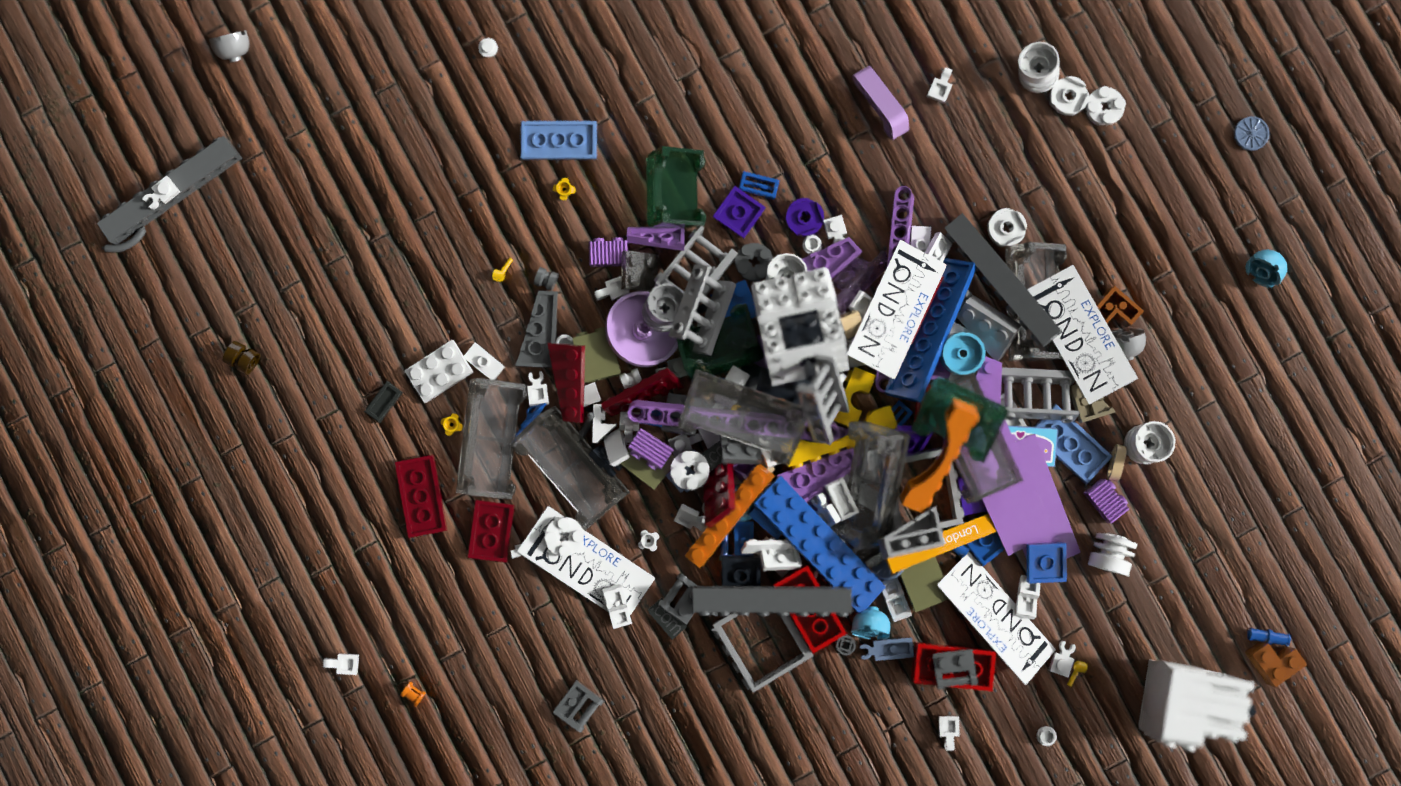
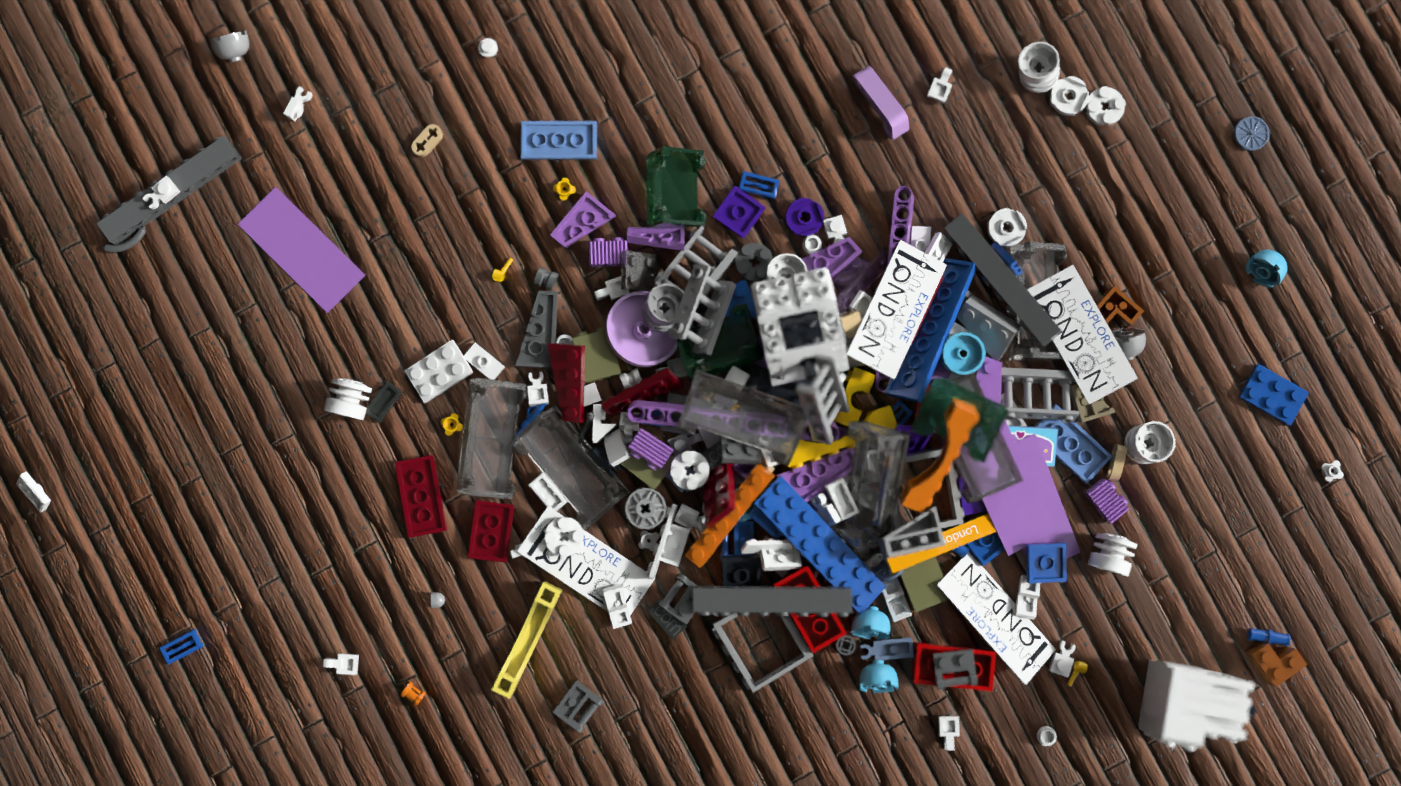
dark brown wheel [222,340,260,375] -> none
none -> white plate [16,472,51,512]
none -> blue tile [159,629,204,665]
none -> medium lavender sticker [238,187,365,313]
none -> white plate [283,87,312,121]
none -> white wheel [324,378,372,420]
none -> tan beam [412,124,443,157]
none -> light grey hinge [431,592,445,608]
none -> light yellow arch [492,581,562,698]
none -> white plate [528,472,568,511]
none -> medium lavender wing [550,191,616,248]
none -> light grey wheel [625,488,667,529]
none -> white bracket [647,504,690,579]
none -> medium azure cylinder [859,660,899,693]
none -> blue tile [991,241,1023,276]
none -> blue plate [1238,364,1309,426]
none -> white plate [1321,460,1344,482]

